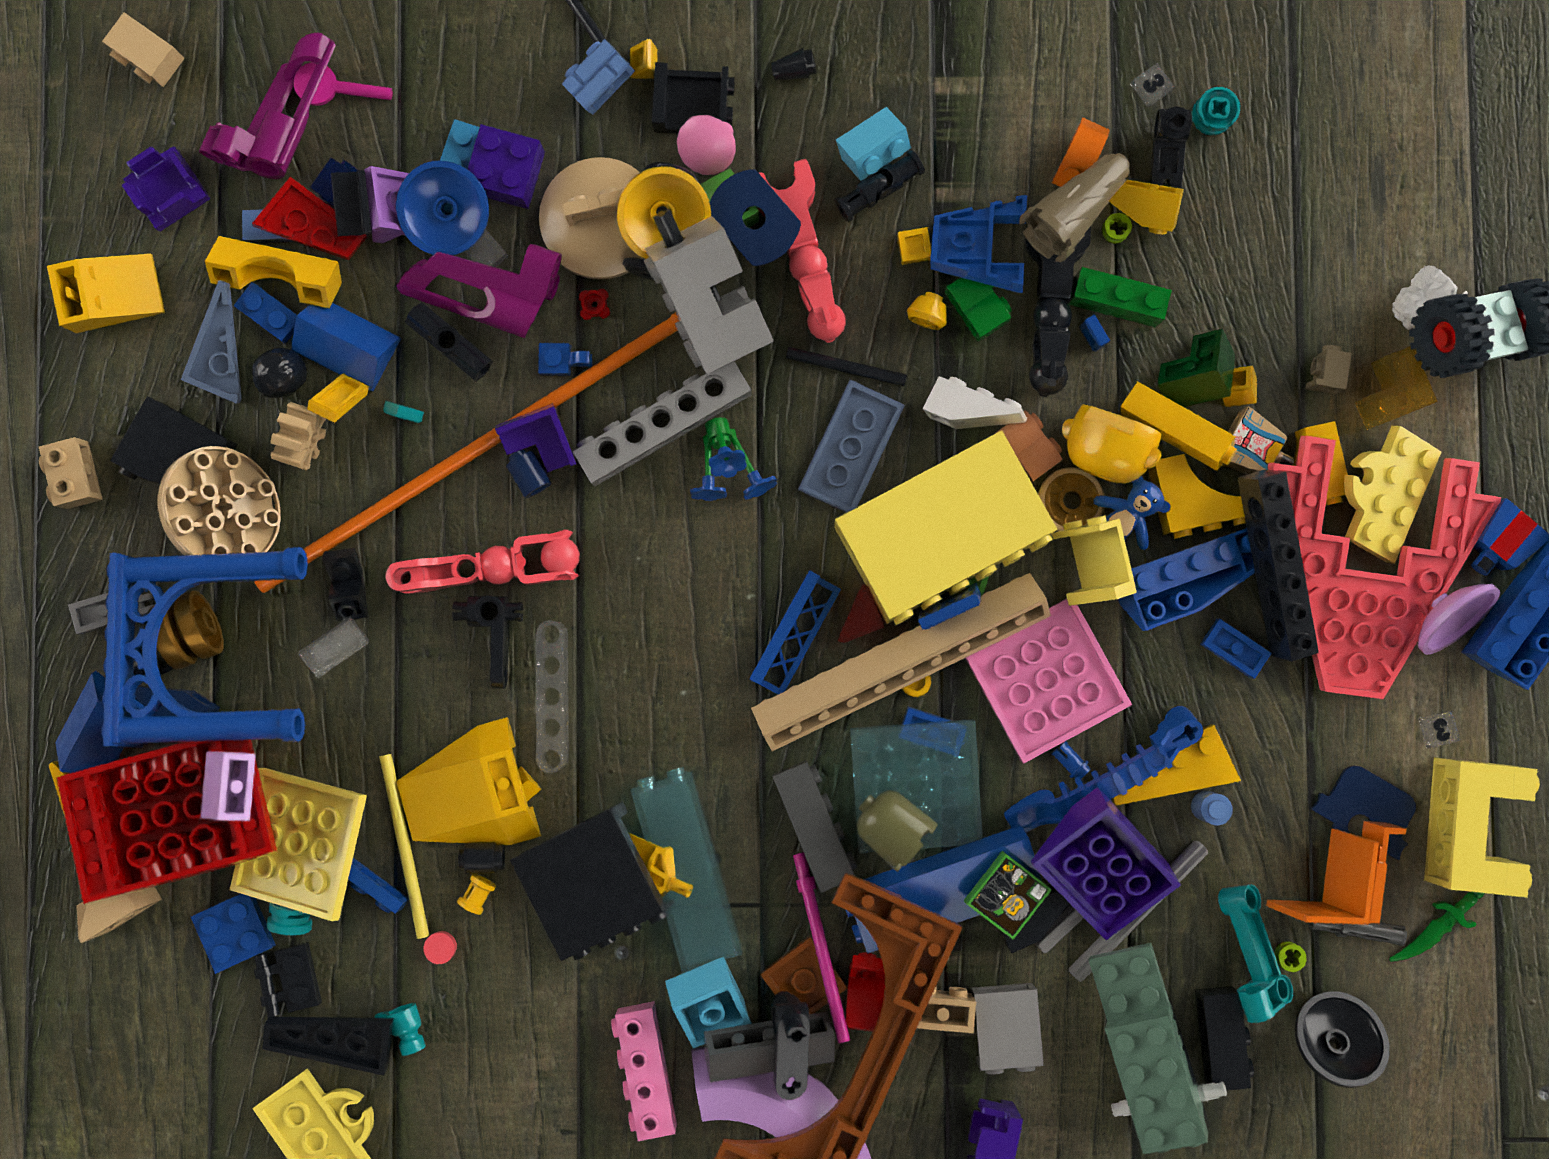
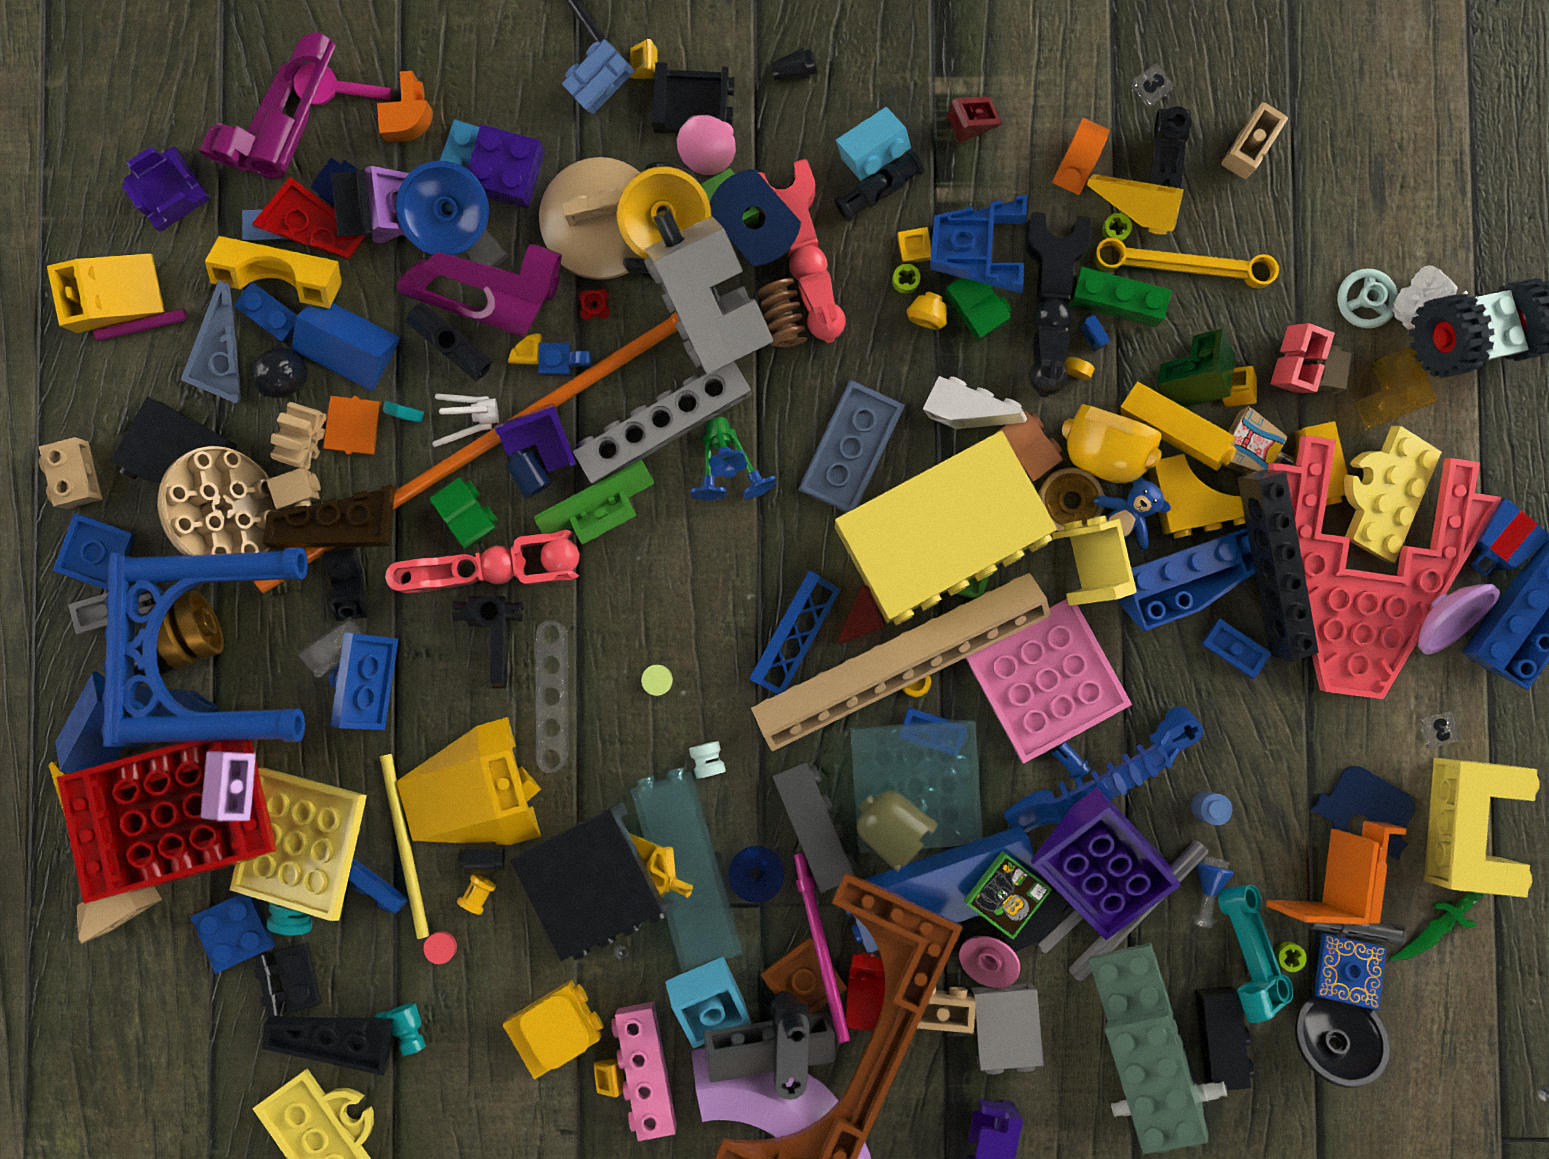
tan brick [102,12,185,87] -> none
yellow tile [307,374,369,423] -> none
black bar [786,347,907,386] -> none
blue tile [918,583,981,630] -> none
dark tan cone [1020,153,1130,262] -> none
yellow wing [1111,724,1241,806] -> none
teal wheel [1191,87,1240,135] -> none
none -> blue plate [53,513,137,591]
none -> magenta bar [93,309,188,341]
none -> dark brown wing [263,484,395,548]
none -> tan brick [266,468,321,511]
none -> orange piece [323,396,382,455]
none -> blue plate [329,632,398,730]
none -> orange brick [377,71,433,143]
none -> green brick [429,477,498,550]
none -> white plant [432,394,499,447]
none -> yellow brick [503,979,604,1080]
none -> yellow tile [508,334,542,366]
none -> bright green bracket [534,460,654,544]
none -> yellow slope [593,1058,624,1097]
none -> yellowish green tile [641,665,673,696]
none -> light aqua wheel [689,741,726,779]
none -> clear blue piece [728,846,784,903]
none -> medium nougat piece [758,278,808,347]
none -> lime bush [892,264,921,294]
none -> dark red slope [947,97,1002,143]
none -> bright pink dish [959,936,1020,988]
none -> yellow tile [1064,357,1095,380]
none -> yellow piece [1093,238,1279,289]
none -> piece [1192,856,1234,929]
none -> tan brick [1221,102,1288,179]
none -> coral piece [1270,323,1335,393]
none -> blue plate [1314,933,1386,1010]
none -> light aqua piece [1337,269,1398,329]

